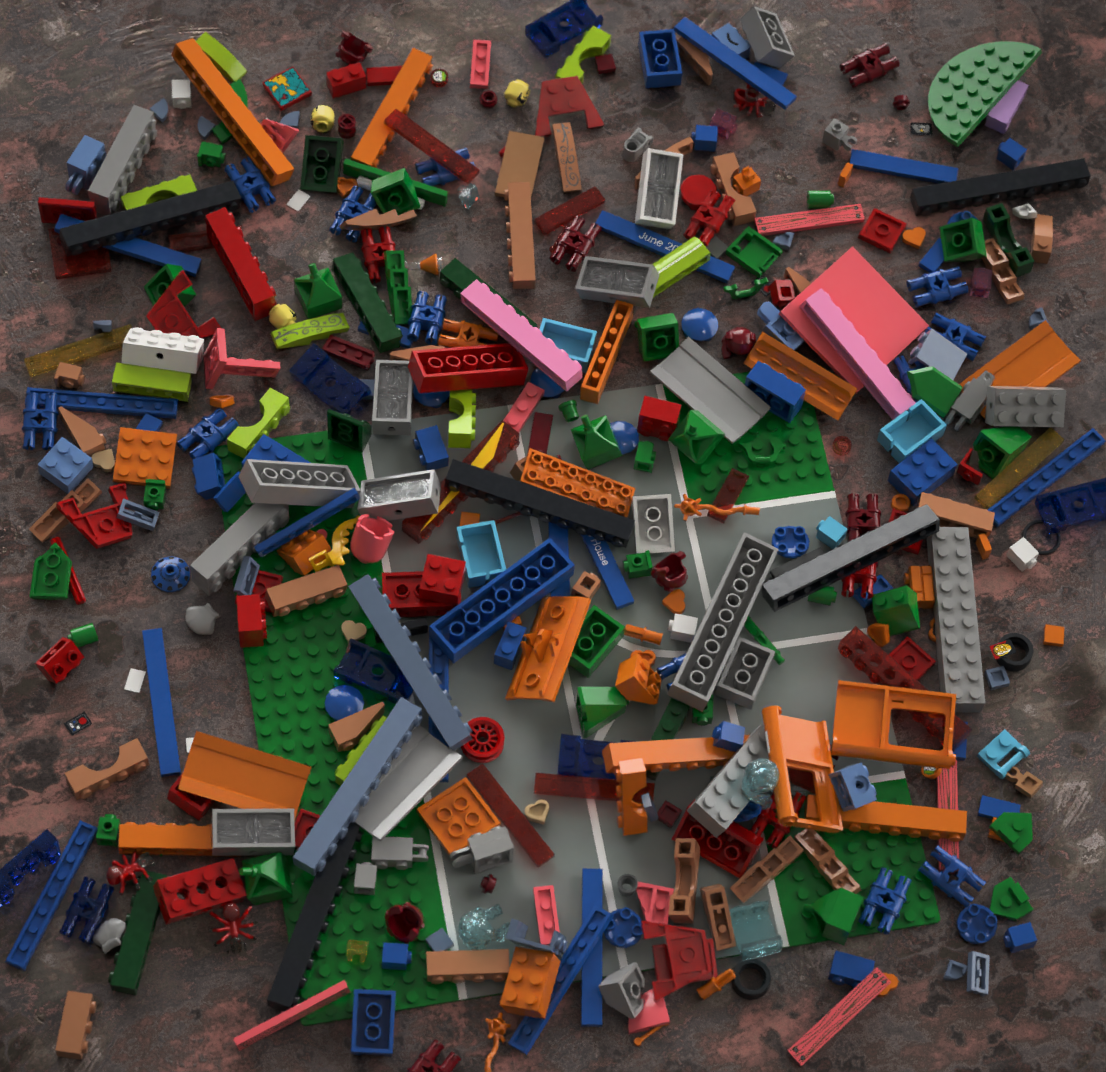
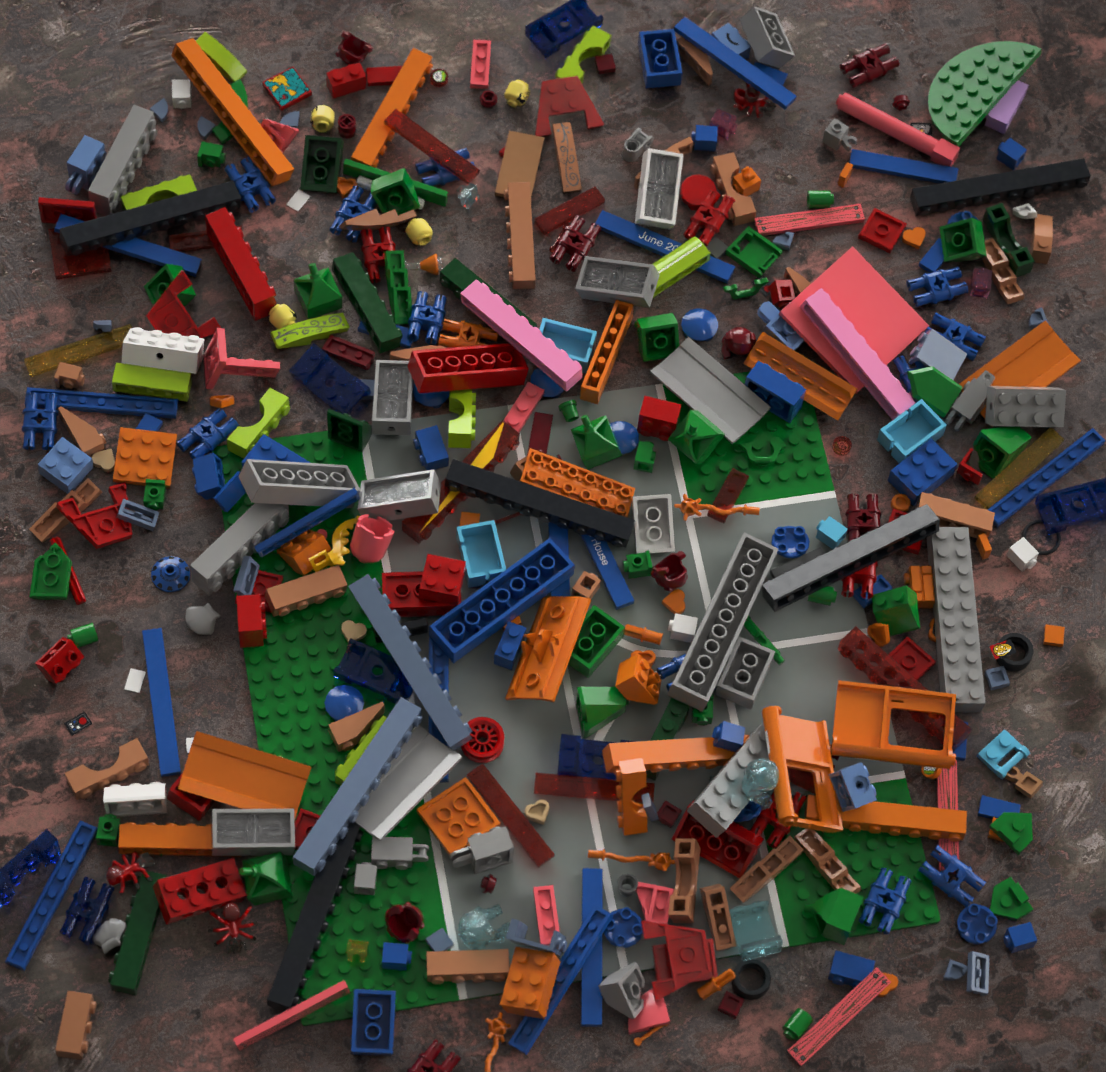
none -> white slope [103,782,167,817]
none -> light yellow head [406,218,433,246]
none -> orange piece [588,849,675,872]
none -> dark red tile [718,991,745,1019]
none -> green brick [782,1008,813,1041]
none -> coral brick [836,93,960,167]

